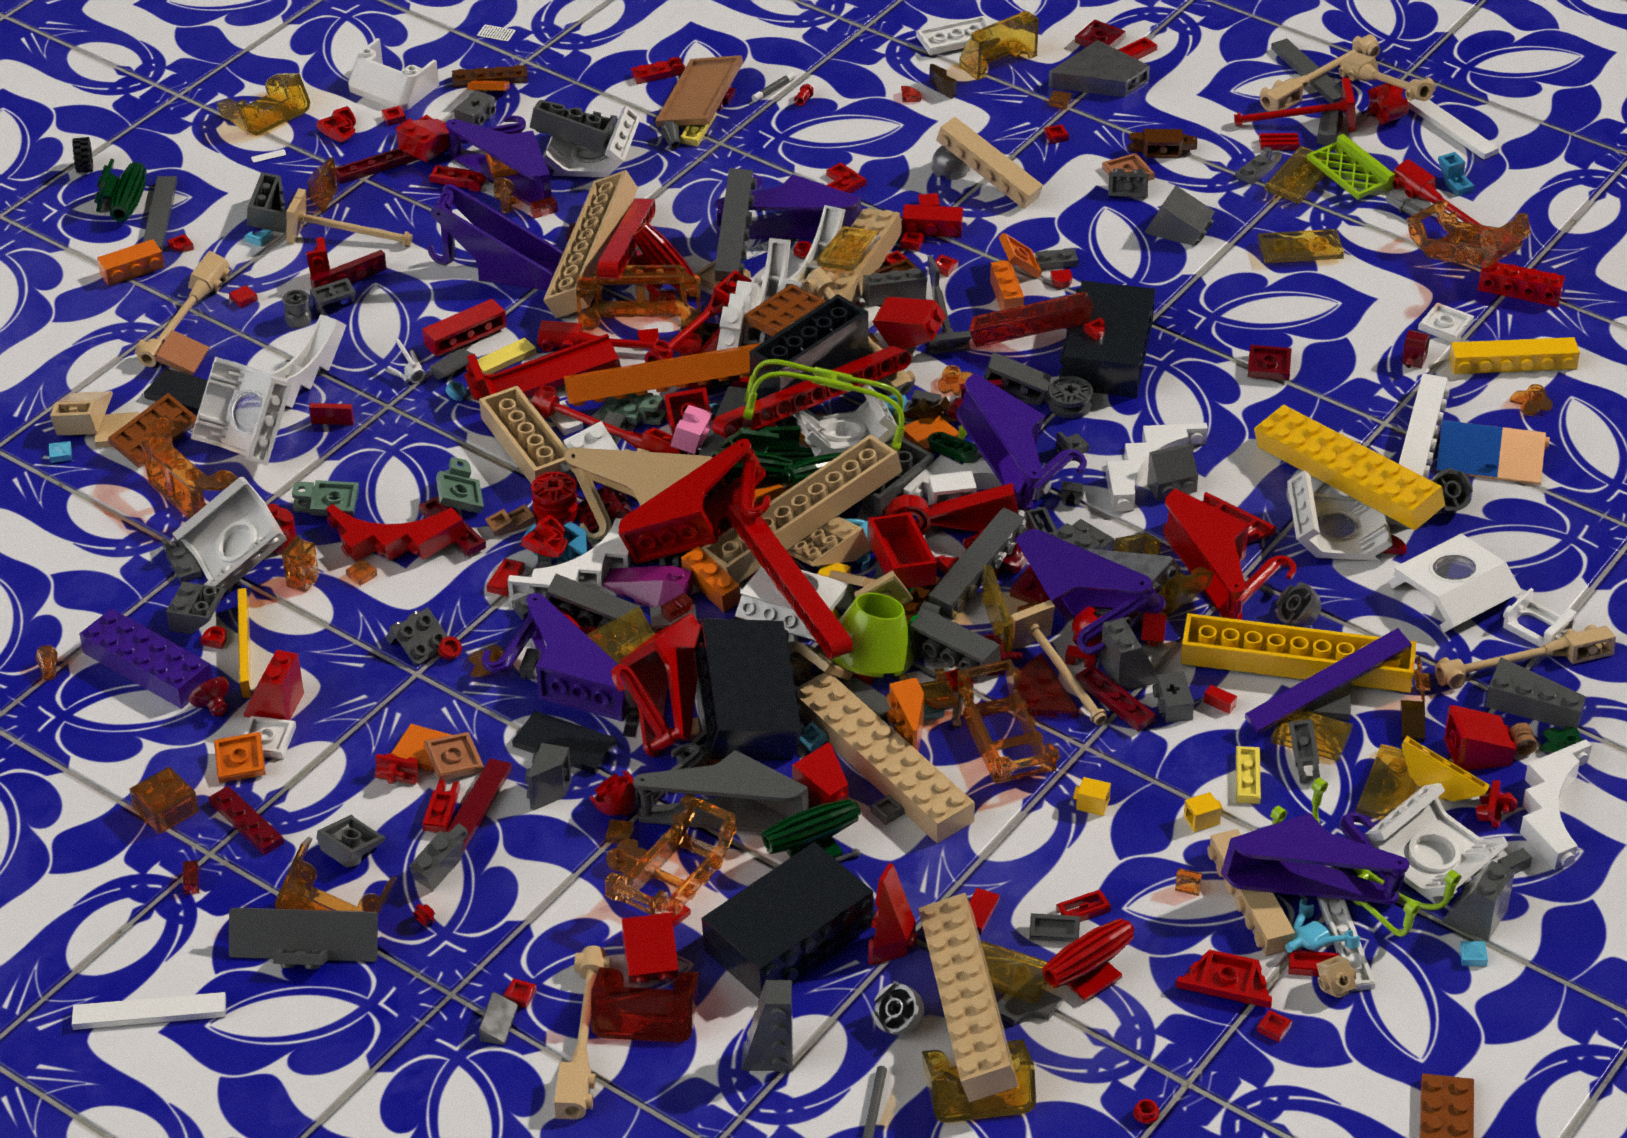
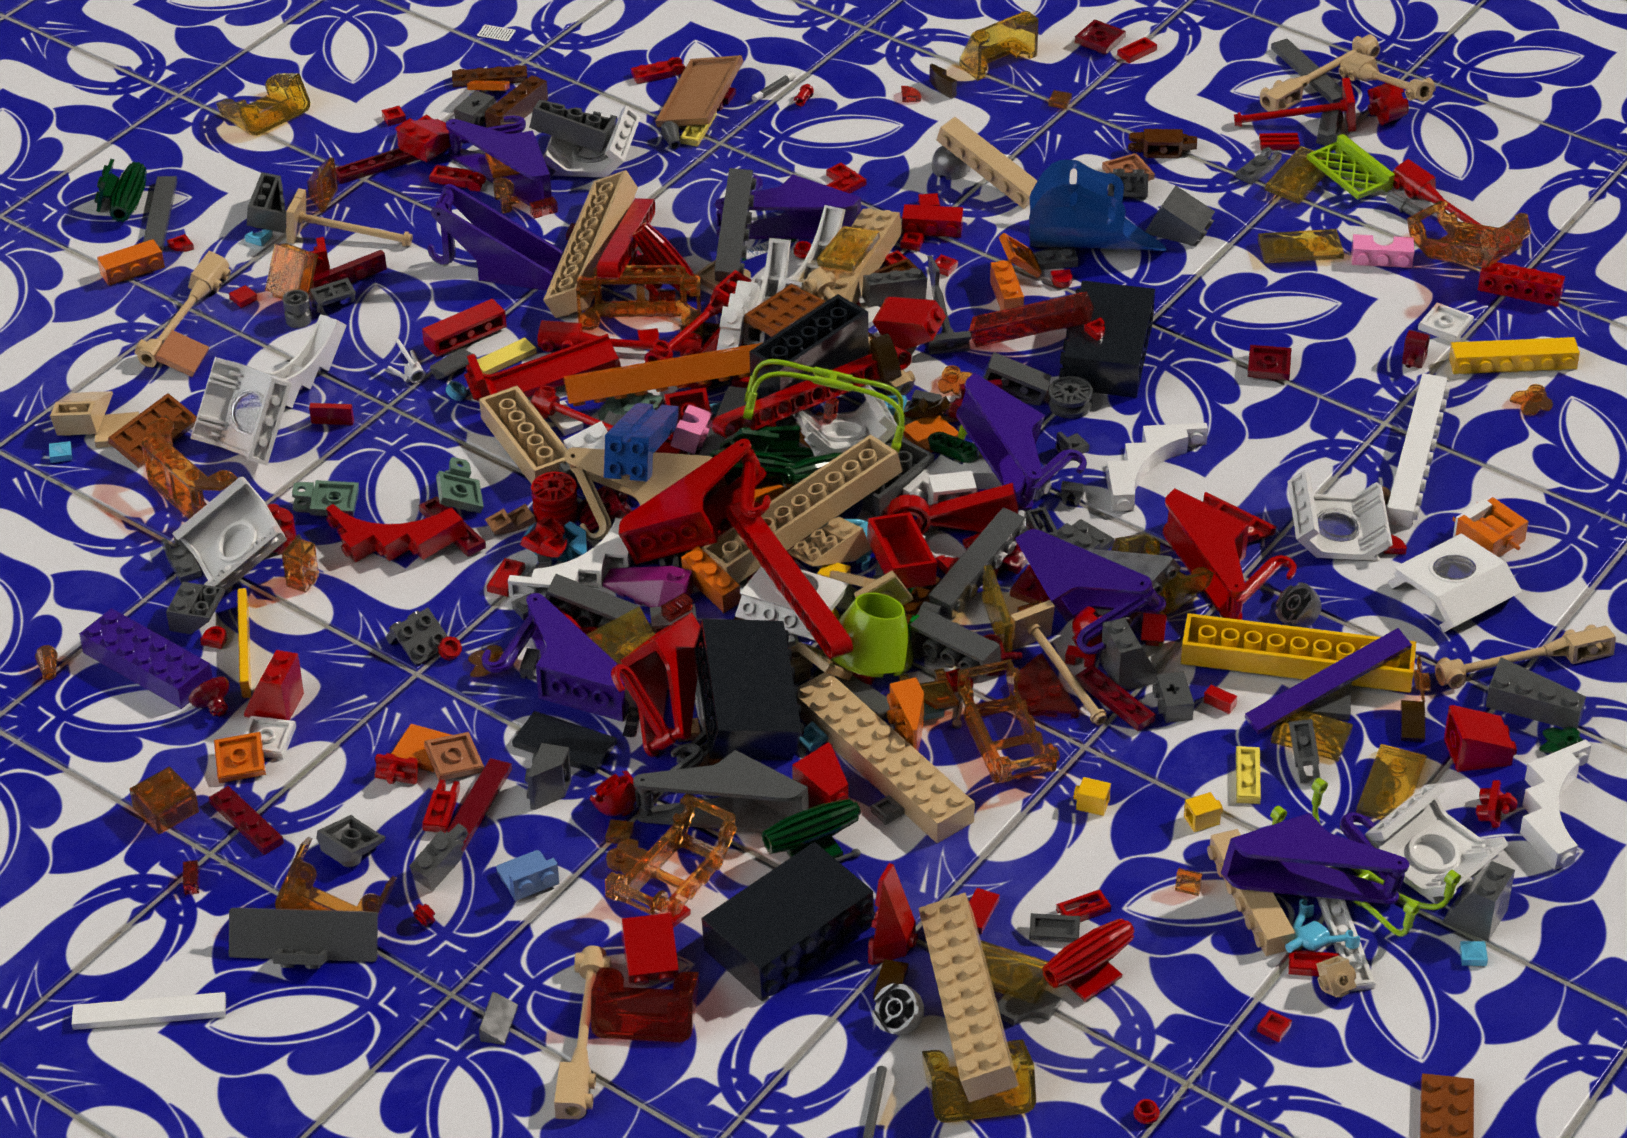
black tyre [72,137,93,173] -> none
black tile [144,368,208,413] -> none
white sticker [251,149,286,162] -> none
red brick [316,106,356,142] -> none
clear orange tile [346,559,377,586] -> none
white windscreen [348,38,439,111] -> none
red tile [503,978,537,1008] -> none
dark grey wedge [741,980,793,1072] -> none
white plate [916,16,999,55] -> none
red tile [1044,124,1069,144] -> none
flat silver slope [1049,40,1150,97] -> none
dark grey slope [1147,443,1198,501] -> none
red wing [1176,949,1272,1008] -> none
yellow brick [1254,404,1445,530] -> none
yellow wedge [1401,736,1490,802] -> none
white tile [1408,99,1499,160] -> none
dark grey cylinder [1431,468,1473,513] -> none
door [1436,420,1550,485] -> none
dark azure slope [1438,152,1474,196] -> none
dark grey piece [1497,848,1532,874] -> none
white panel [1503,588,1577,647] -> none
medium nougat wheel [1509,723,1538,756] -> none
none -> clear orange brick [265,243,318,299]
none -> reddish brown brick [485,75,548,128]
none -> medium blue bracket [496,850,560,901]
none -> blue brick [604,403,679,482]
none -> clear red tile [823,397,839,424]
none -> dark brown slope [870,333,902,383]
none -> dark brown slope [873,959,909,1000]
none -> blue piece [1029,160,1166,251]
none -> bright pink arch [1351,234,1414,268]
none -> orange piece [1452,496,1529,557]

